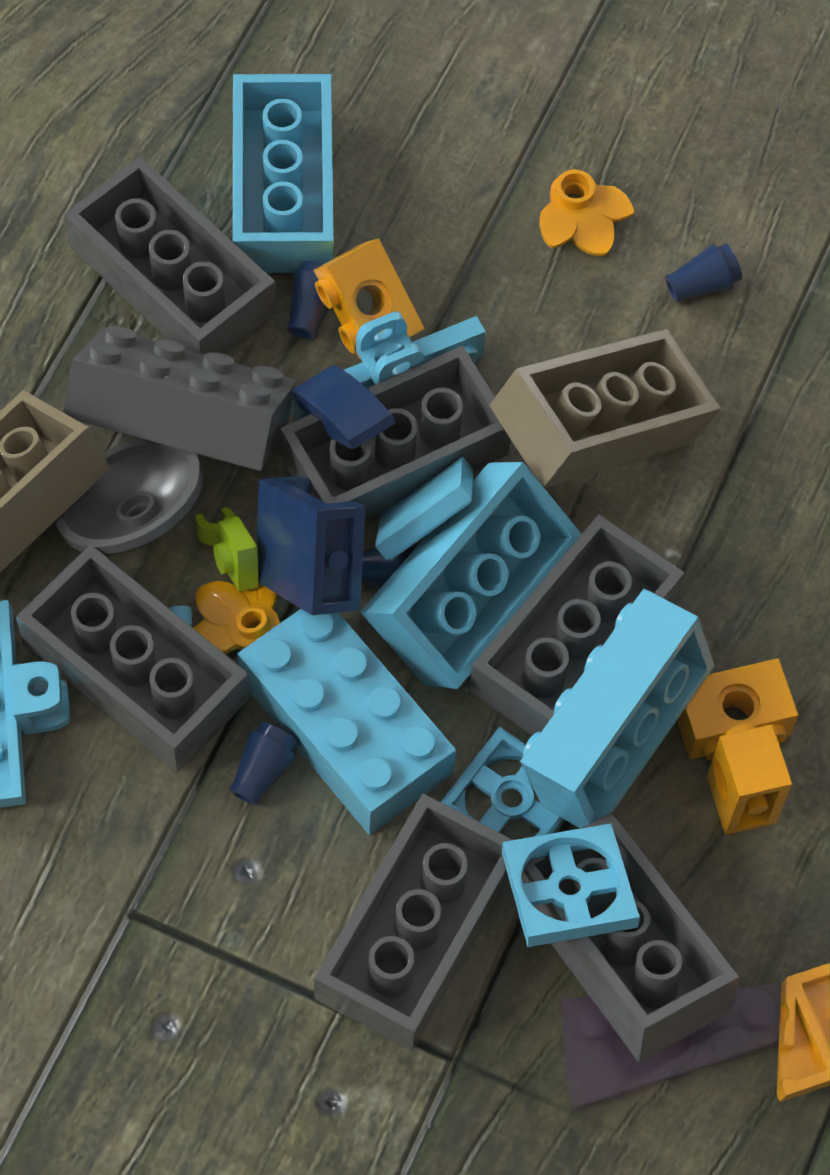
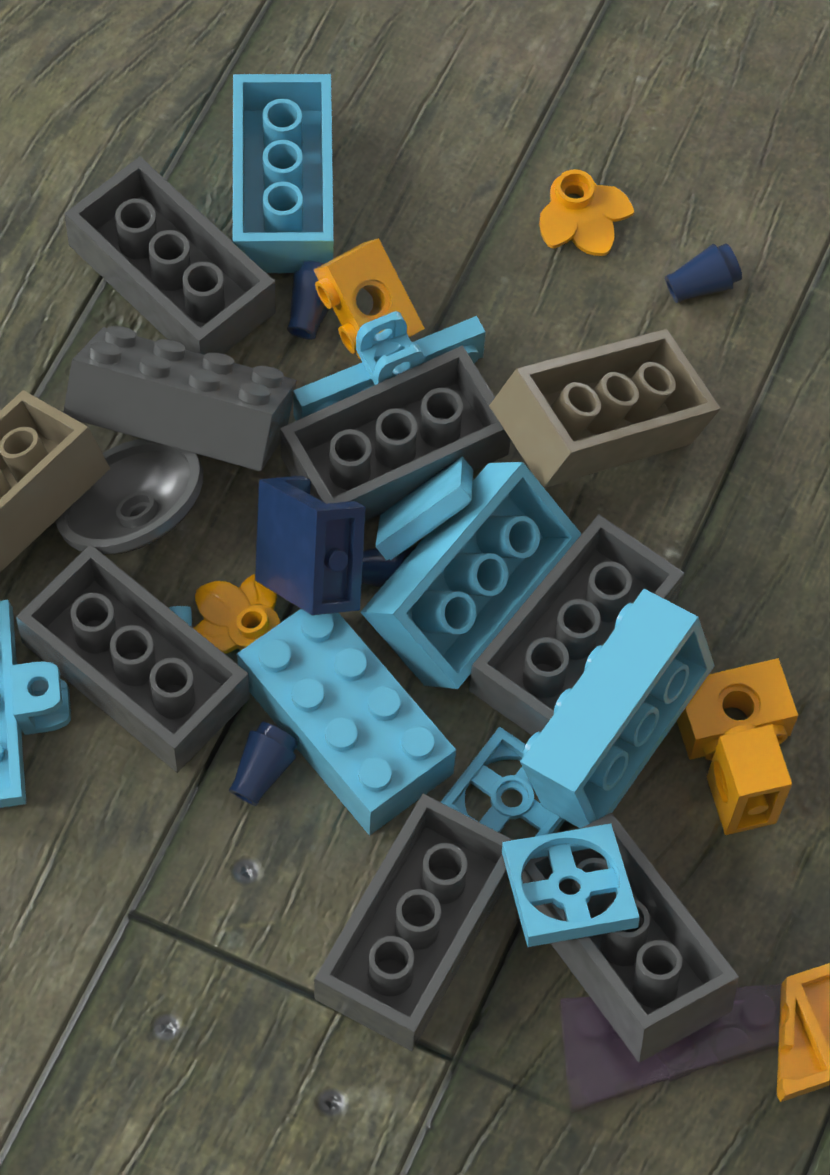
lime plate [195,507,258,592] -> none
dark blue slope [292,365,395,450] -> none

